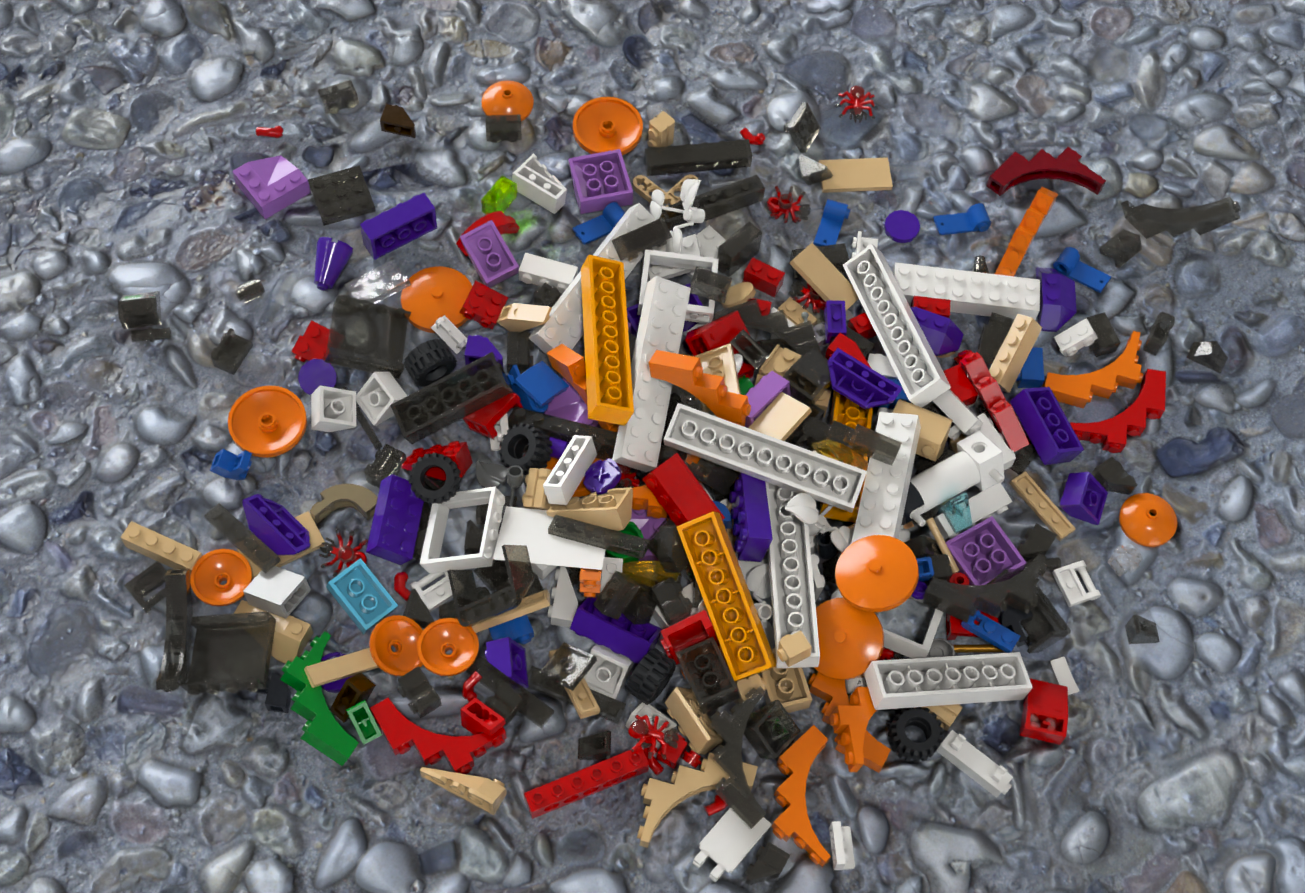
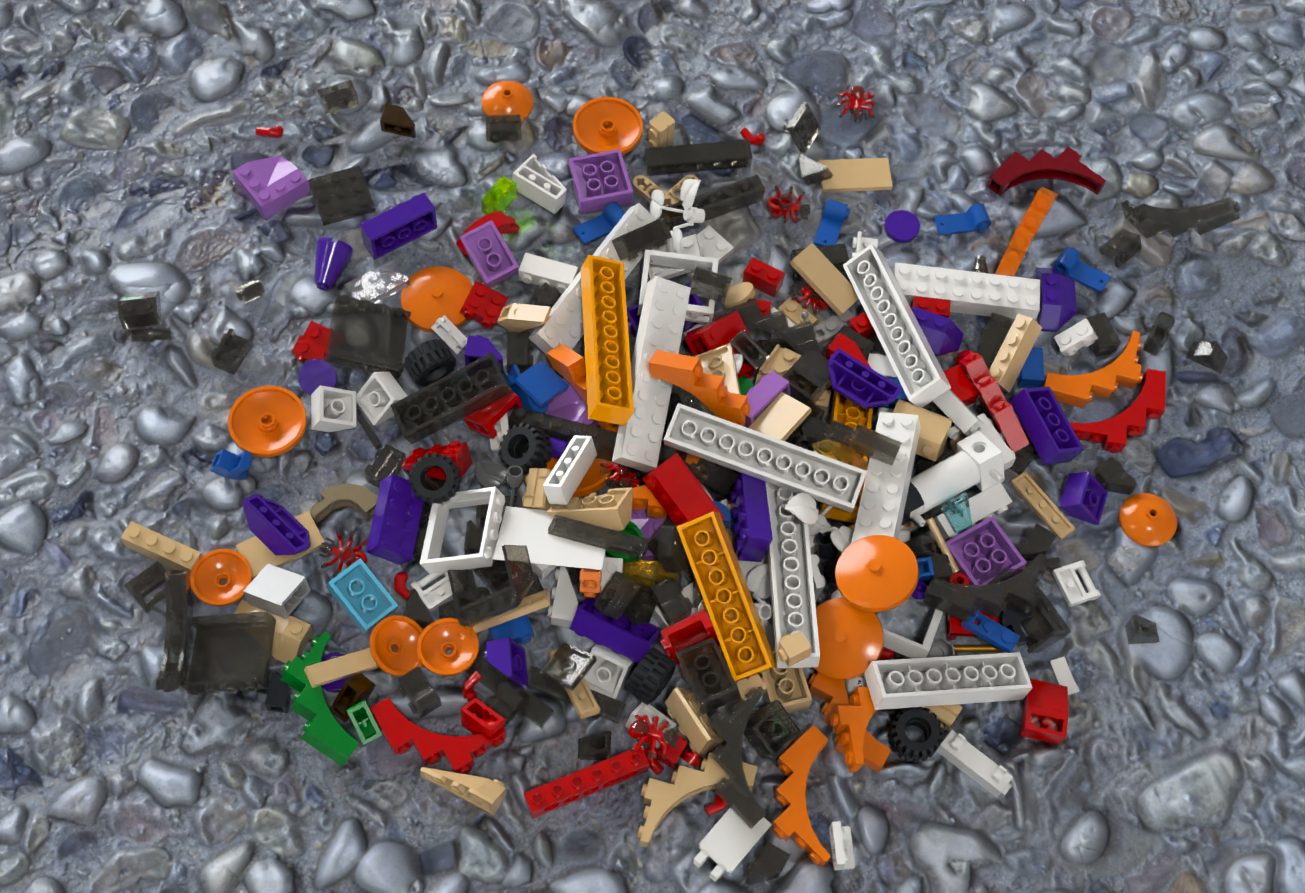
clear smoke plate [204,503,281,574] -> none
dark purple tile [583,459,621,494] -> none
clear smoke brick [717,221,762,277] -> none
dark purple panel [824,300,847,343] -> none

